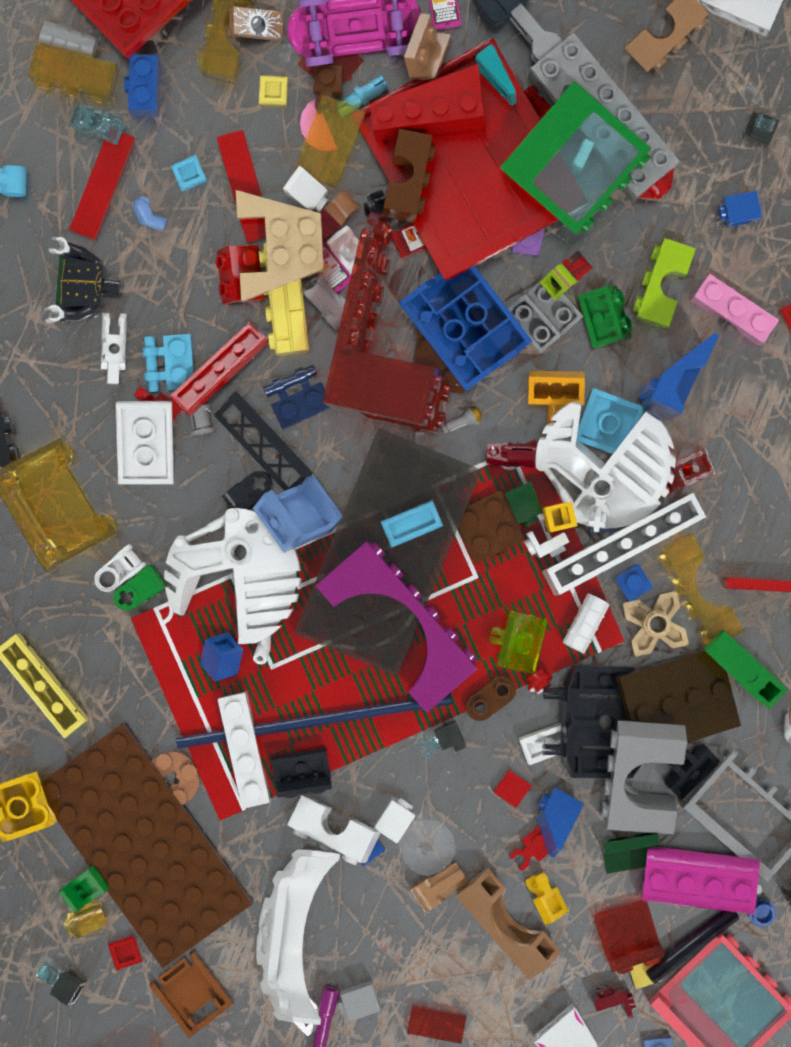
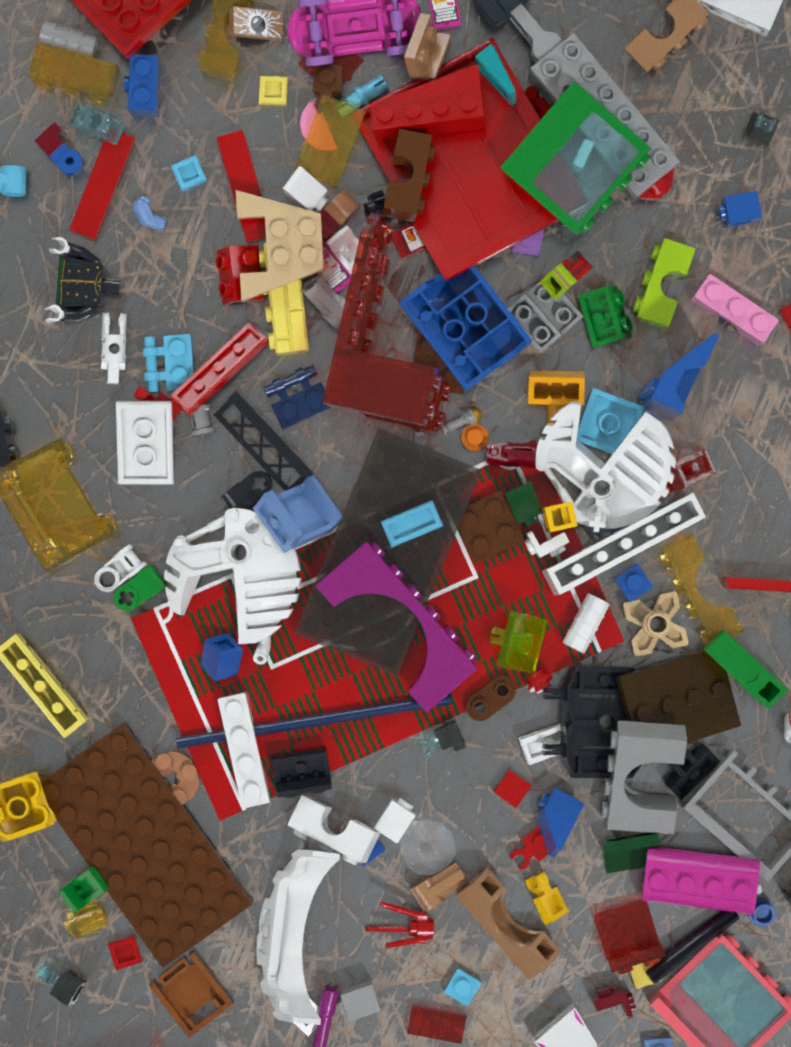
none -> leg [34,122,84,176]
none -> red plant [365,902,434,948]
none -> medium azure plate [444,967,482,1007]
none -> orange plate [461,424,489,451]

